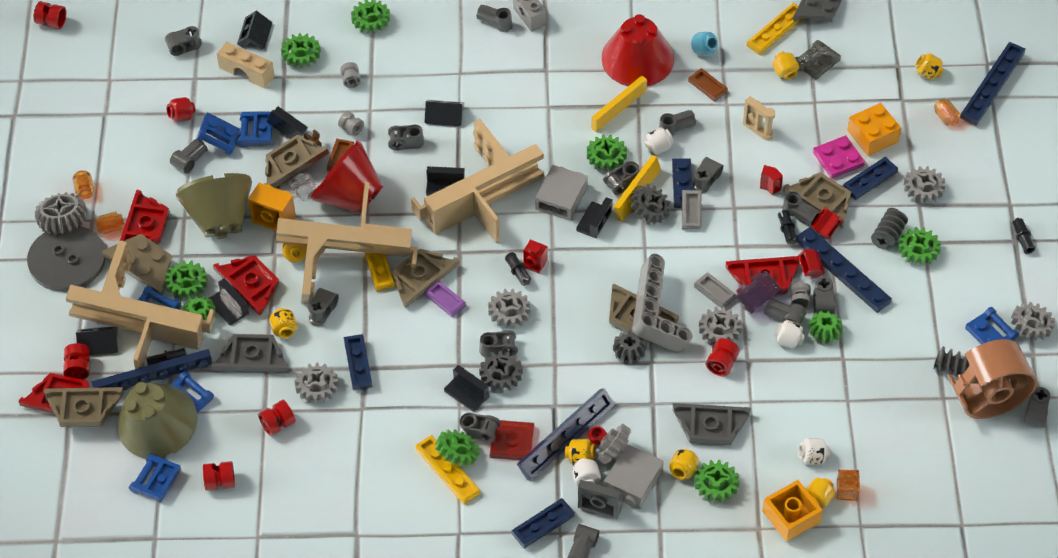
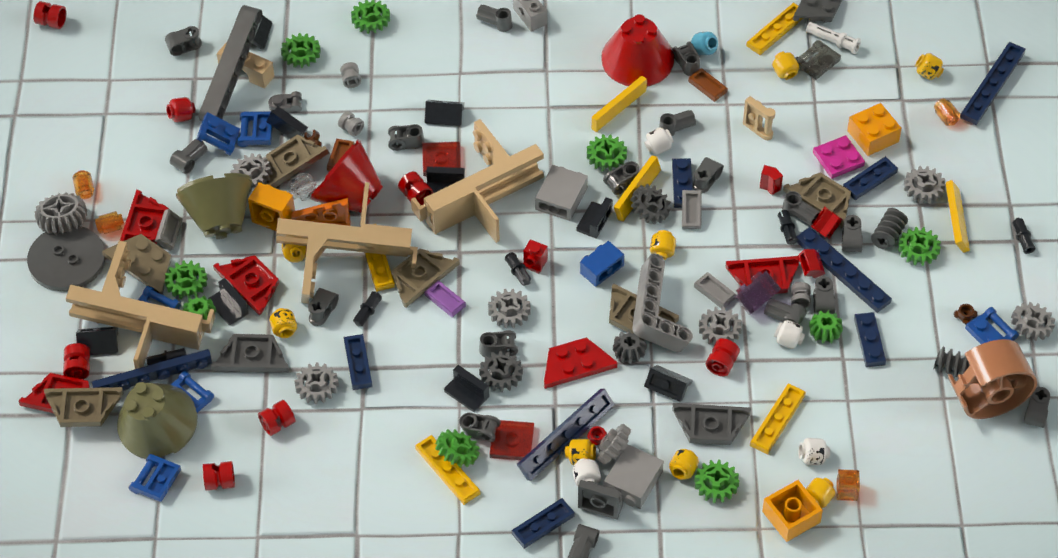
none -> light grey tile [155,209,183,251]
none -> dark grey beam [199,5,263,121]
none -> light grey gear [230,153,272,192]
none -> flat silver plate [268,91,302,113]
none -> orange wing [291,198,351,226]
none -> black axle [353,291,382,326]
none -> red wheel [398,171,433,205]
none -> clear red tile [422,142,461,176]
none -> red wing [544,337,618,389]
none -> blue brick [580,241,624,287]
none -> black panel [644,365,693,402]
none -> yellow head [650,230,676,260]
none -> dark grey piece [672,41,700,76]
none -> yellow tile [750,383,806,455]
none -> white pin [806,22,861,54]
none -> dark grey piece [842,215,863,252]
none -> dark blue plate [854,312,886,367]
none -> yellow tile [946,180,970,253]
none -> reddish brown plate [954,304,978,324]

